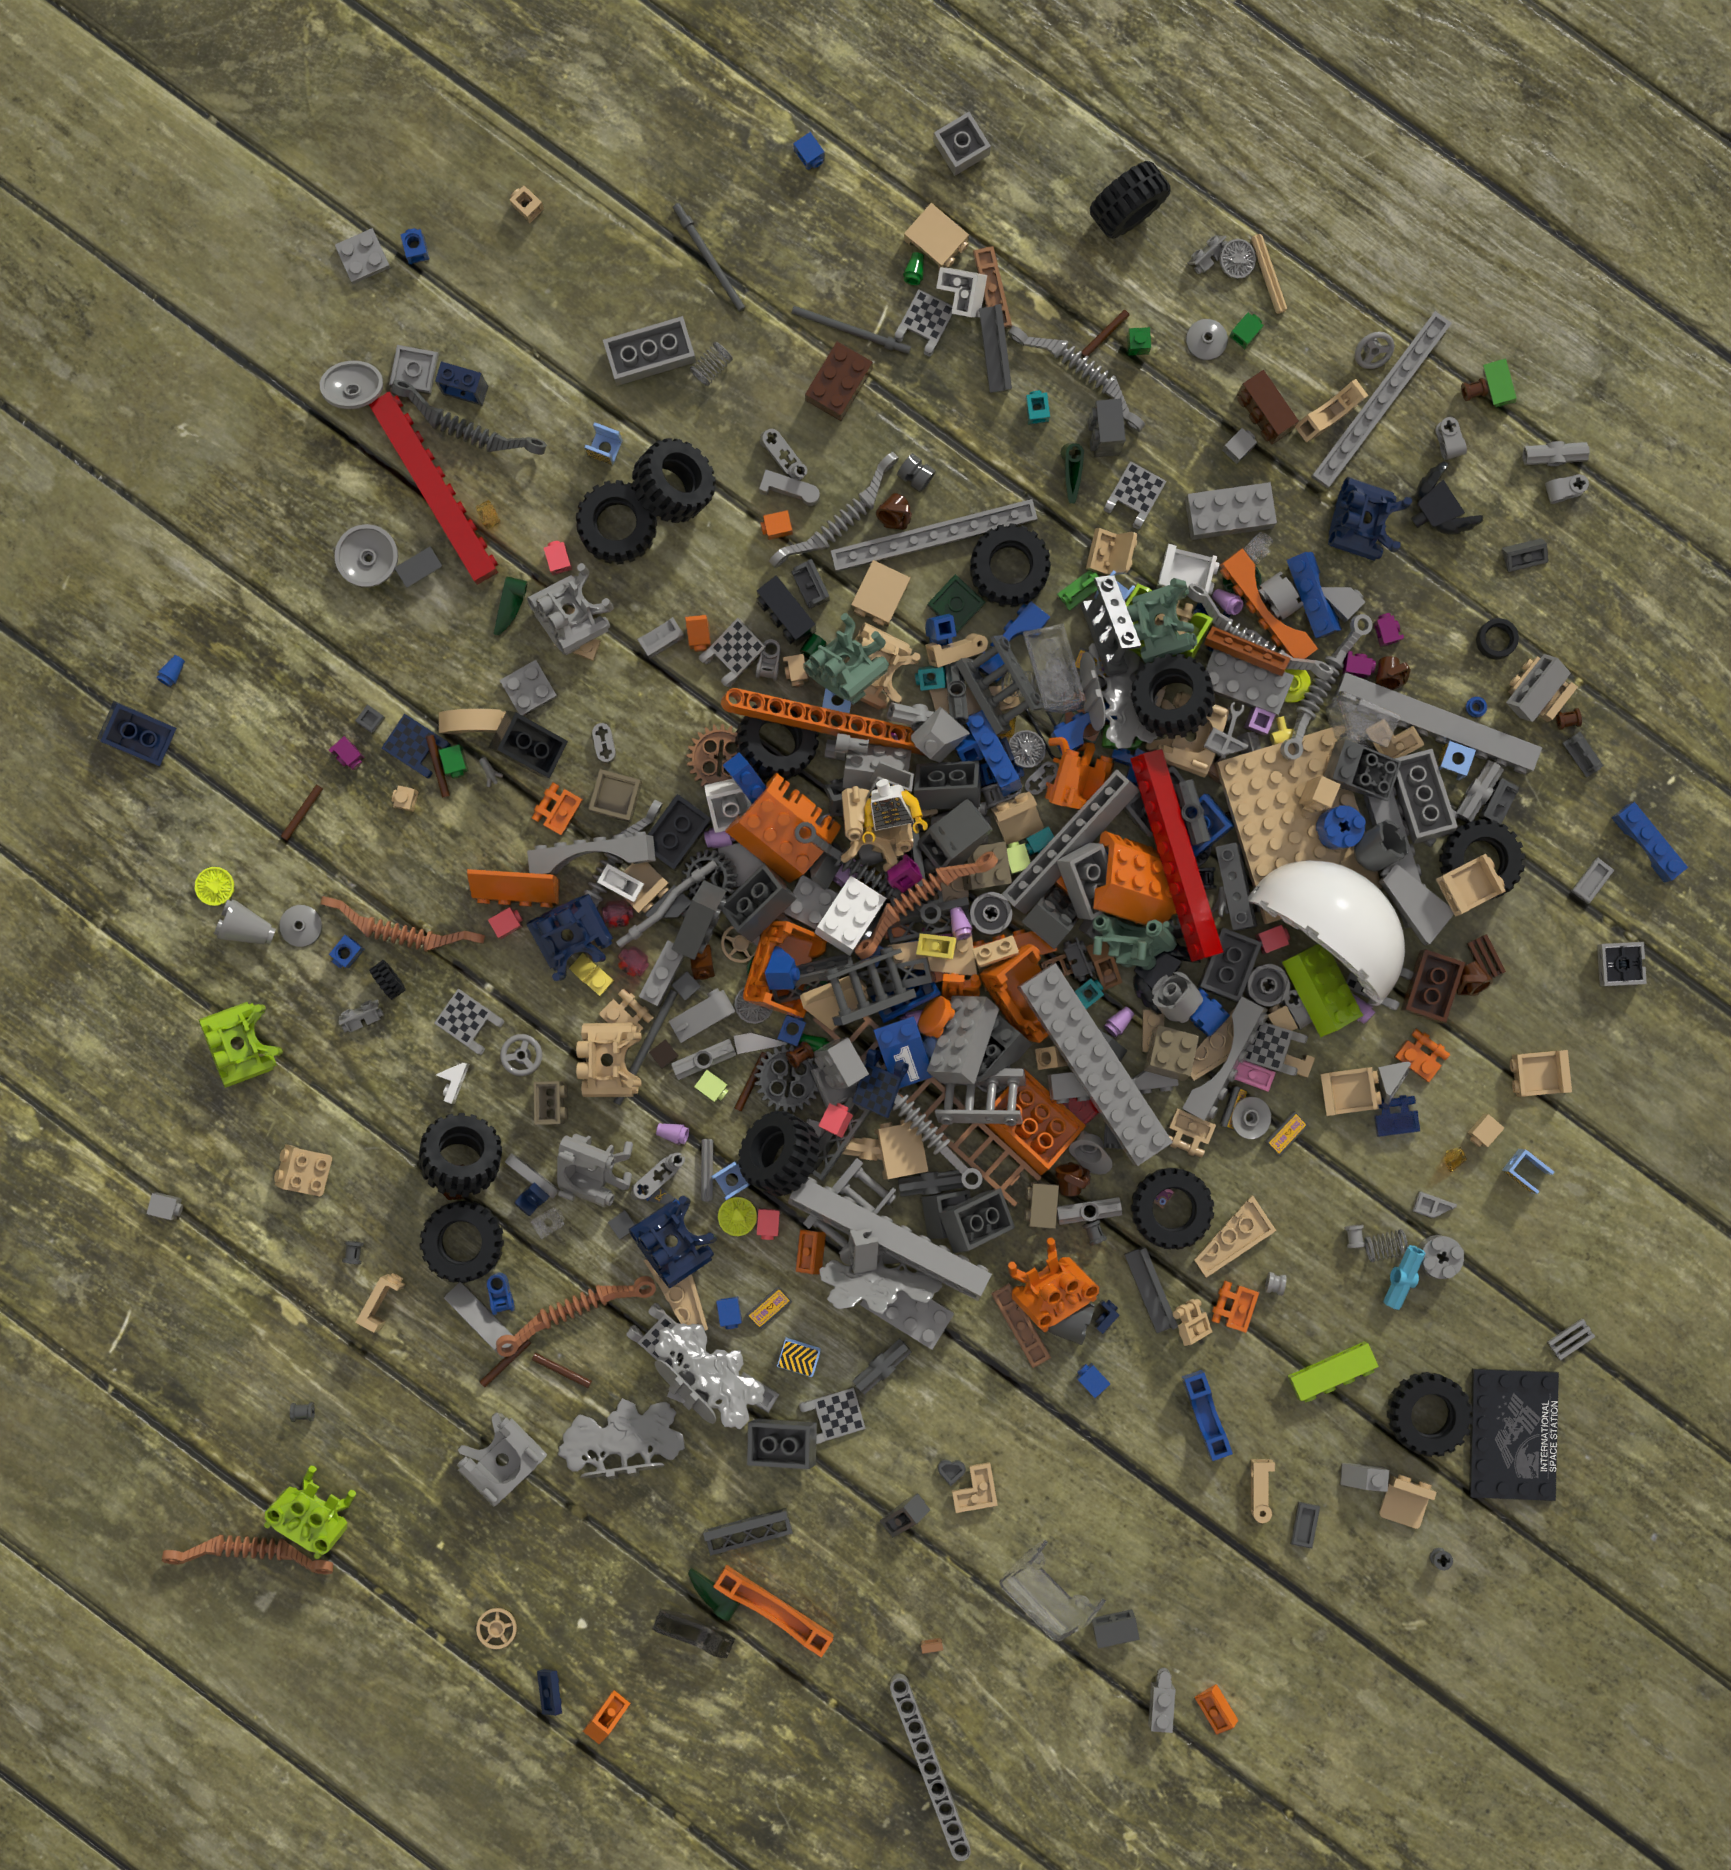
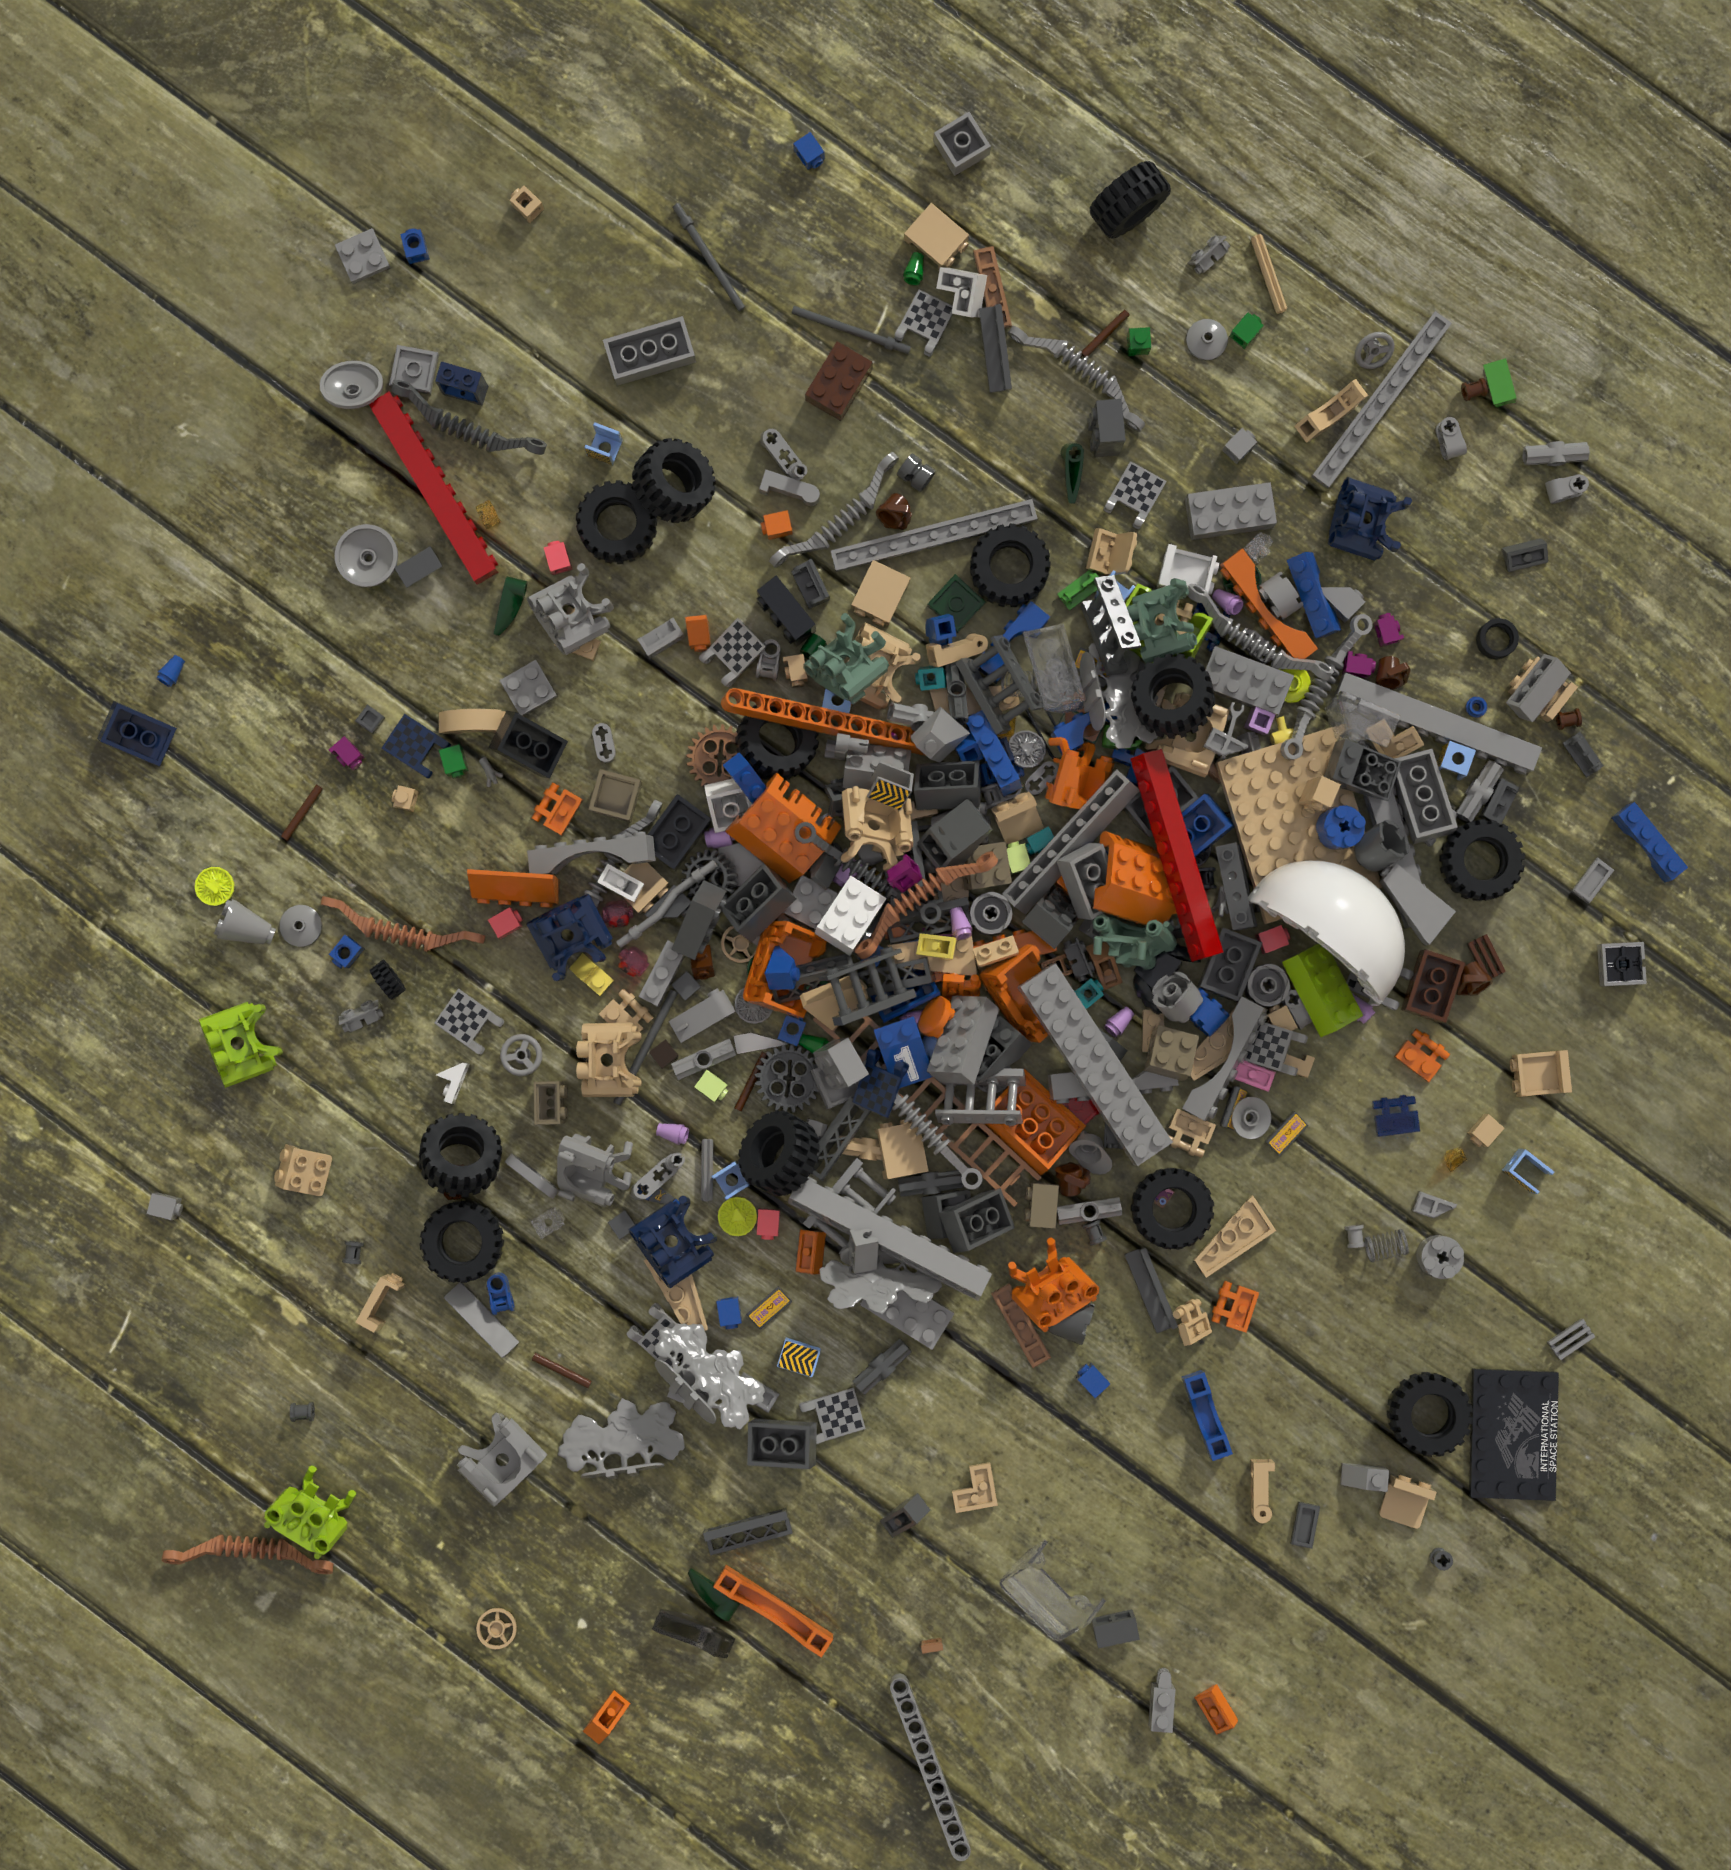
reddish brown piece [426,735,450,798] -> none
reddish brown piece [479,1339,531,1387] -> none
nougat piece [496,1276,656,1357] -> none
dark blue bracket [514,1182,550,1216] -> none
dark blue plate [537,1669,562,1716] -> none
light grey piece [690,342,733,386] -> none
reddish brown bush [786,1041,814,1068] -> none
coral brick [819,1103,853,1138] -> none
torso [862,779,928,843] -> none
dark grey tile [938,1459,966,1486] -> none
teal brick [1025,390,1050,425] -> none
tan brick [1035,1046,1068,1070] -> none
dark blue bracket [1095,1300,1119,1334] -> none
dark grey piece [1175,779,1211,846] -> none
dark orange plate [1204,626,1291,676] -> none
light grey wheel [1219,239,1256,279] -> none
reddish brown brick [1237,370,1299,445] -> none
light grey wheel [1265,1272,1287,1296] -> none
lime brick [1287,1341,1379,1403] -> none
tan panel [1321,1067,1382,1116] -> none
light grey slope [1377,1061,1411,1104] -> none
medium azure piece [1383,1245,1426,1310] -> none
black torso [1411,461,1483,535] -> none
tan panel [1436,854,1505,917] -> none

